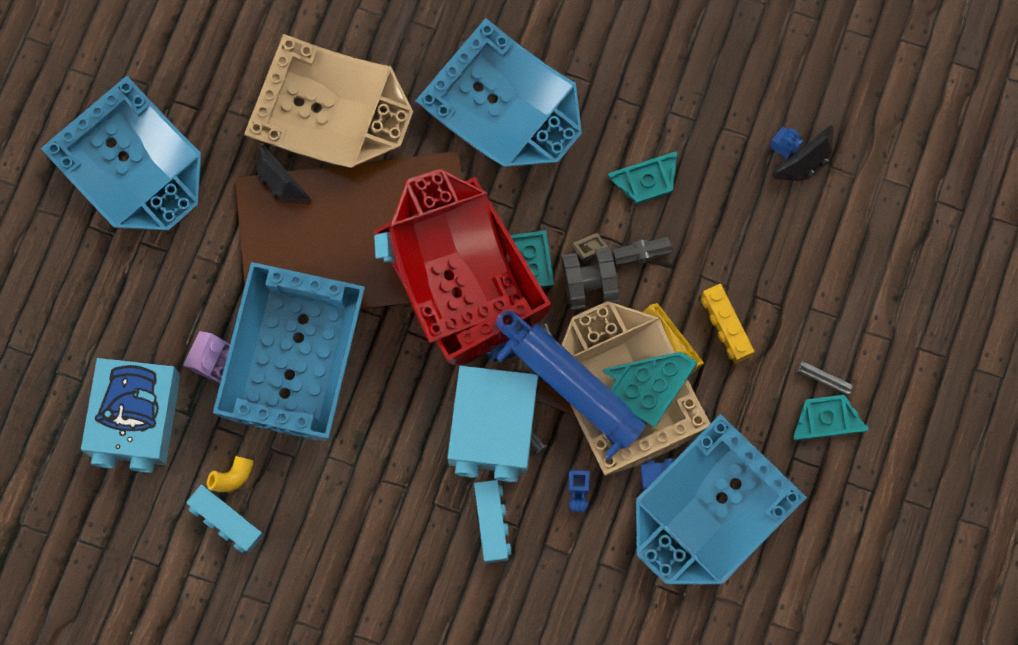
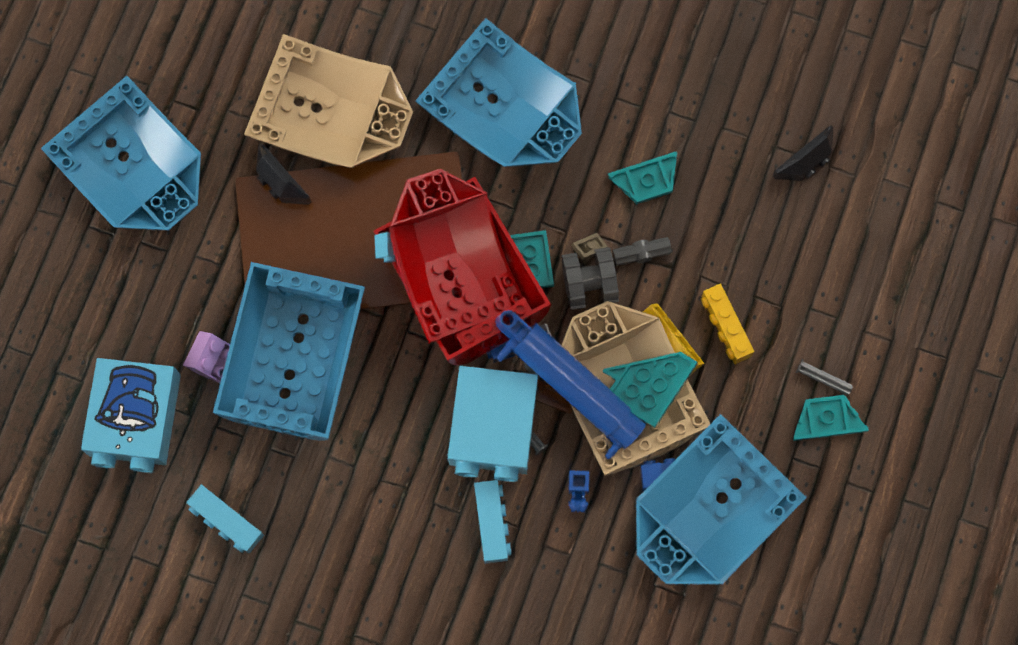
yellow cylinder [207,456,254,492] -> none
blue brick [769,127,803,159] -> none

